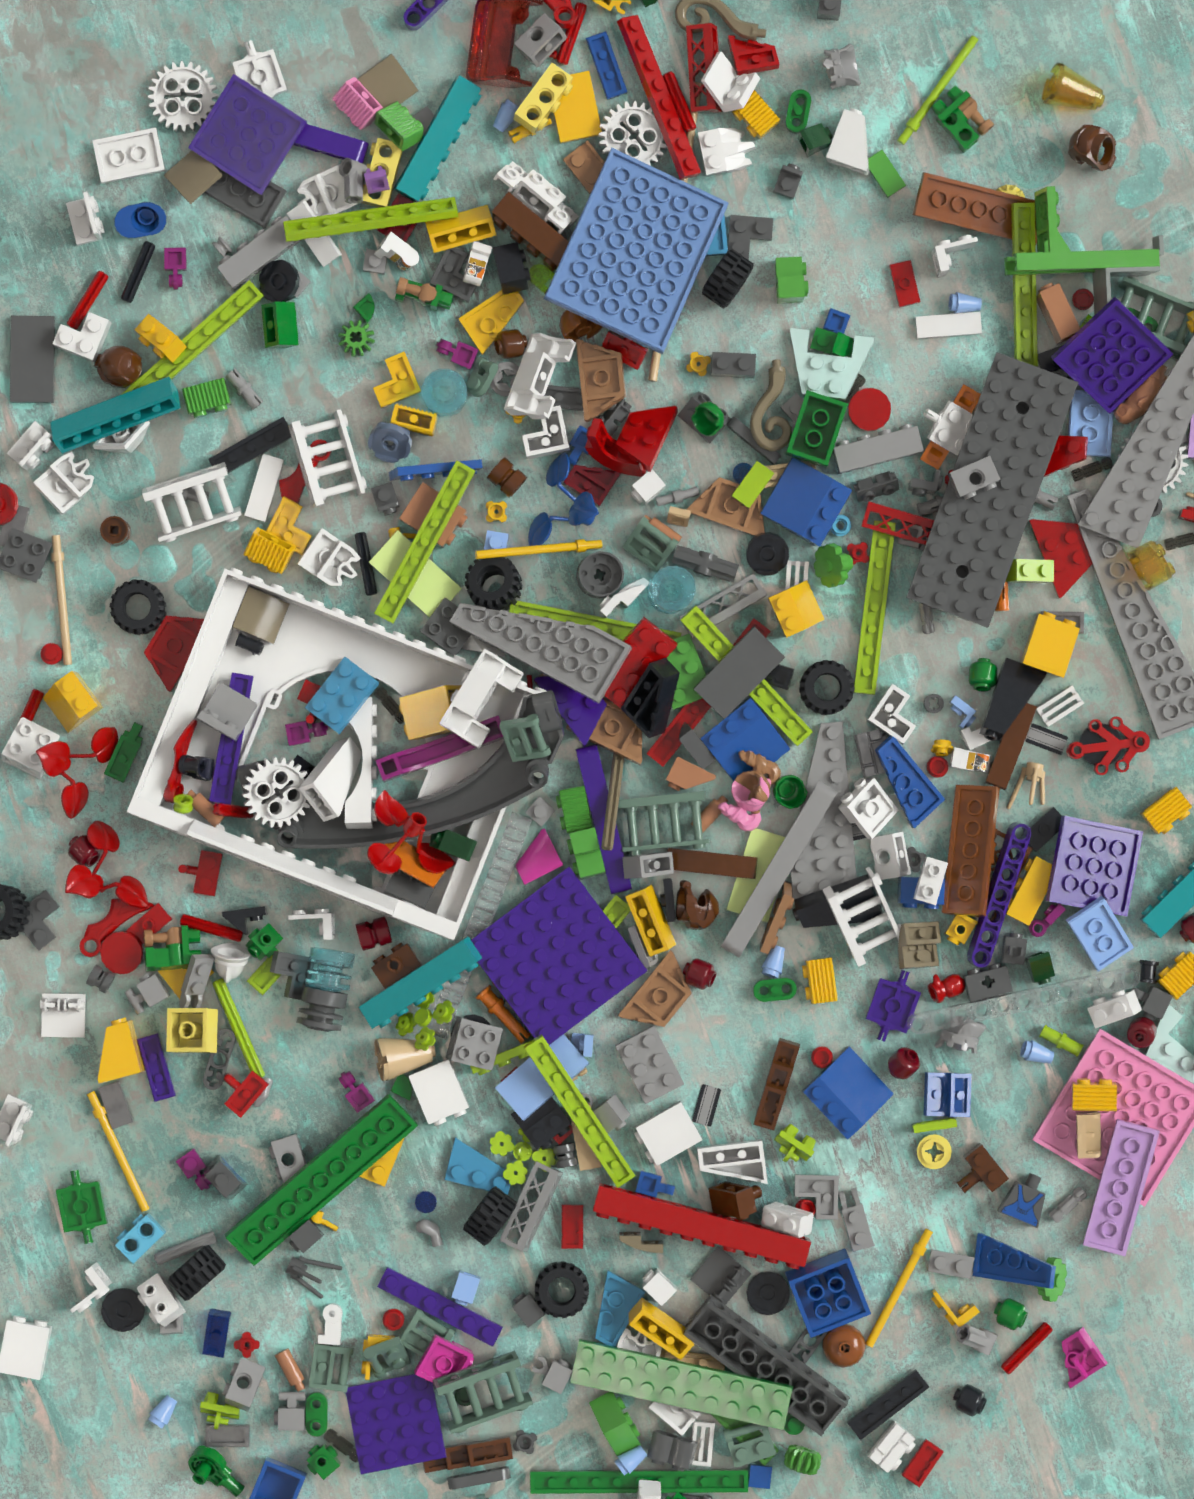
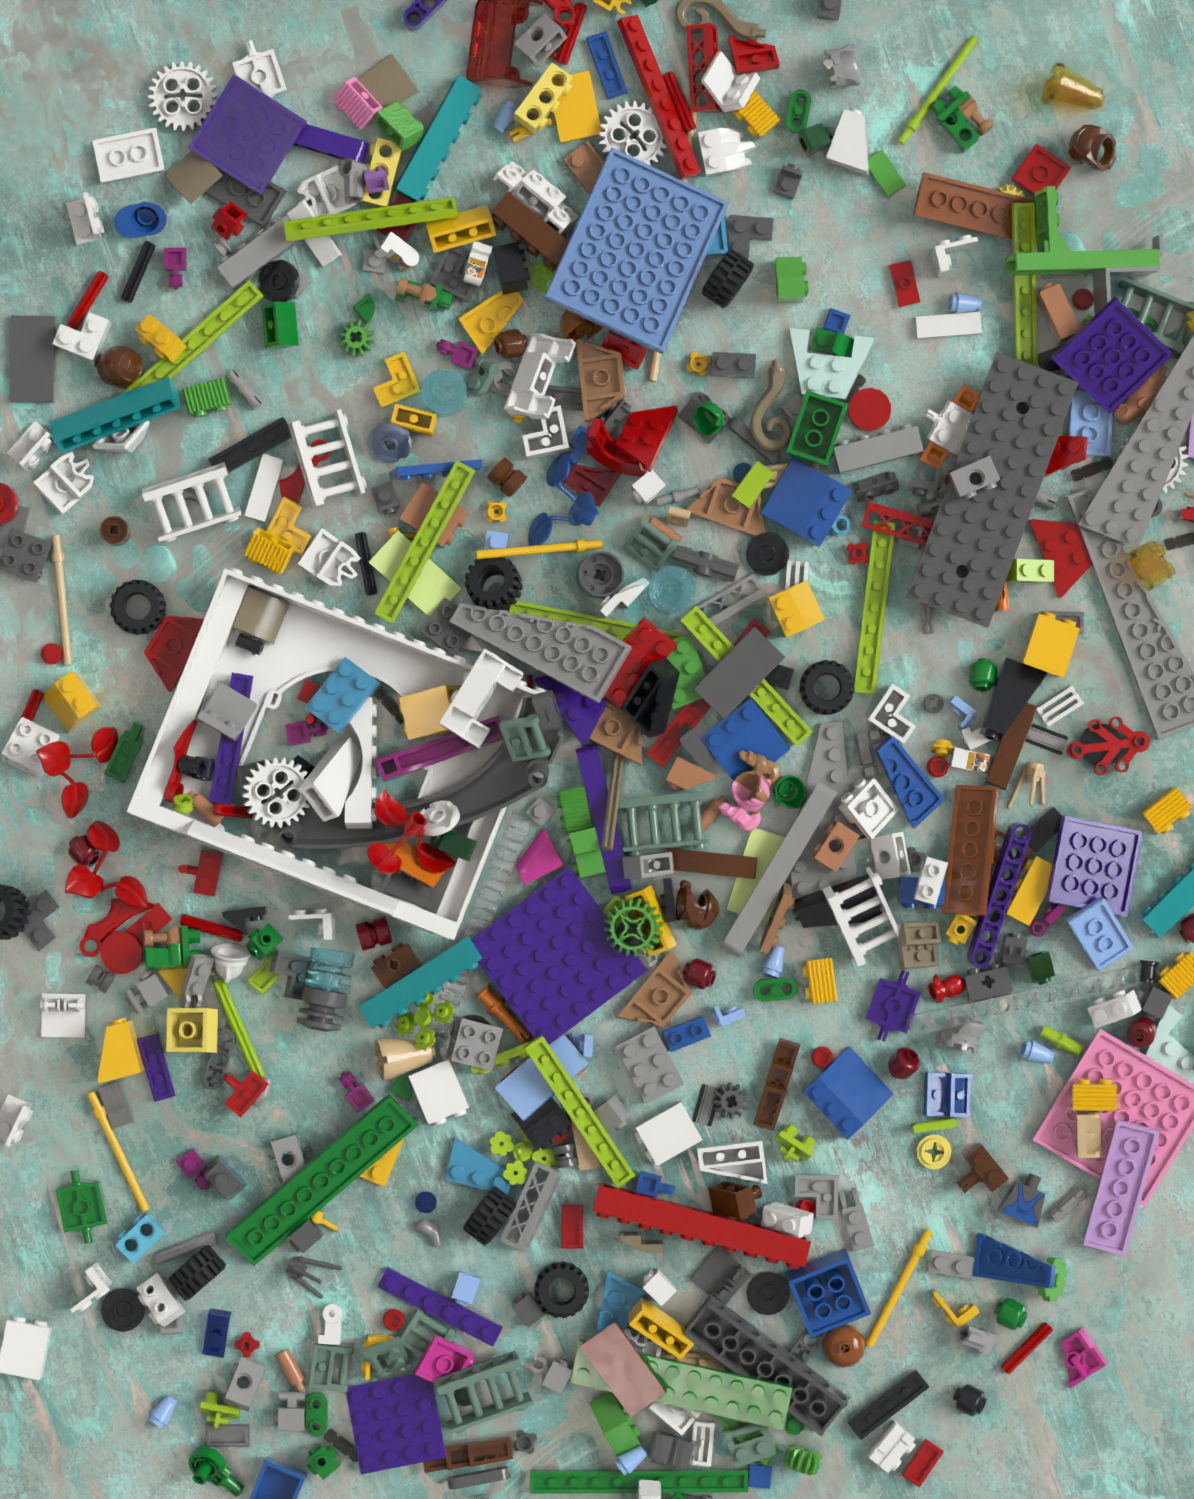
bright green plant [813,543,853,588] -> none
none -> red brick [210,201,248,241]
none -> white tile [420,801,460,836]
none -> tile [580,1321,667,1417]
none -> bright green gear [604,897,663,957]
none -> blue brick [663,1015,711,1052]
none -> light blue bracket [711,1005,746,1026]
none -> dark grey gear [712,1082,749,1119]
none -> nougat brick [813,822,860,872]
none -> red plate [1011,144,1071,196]

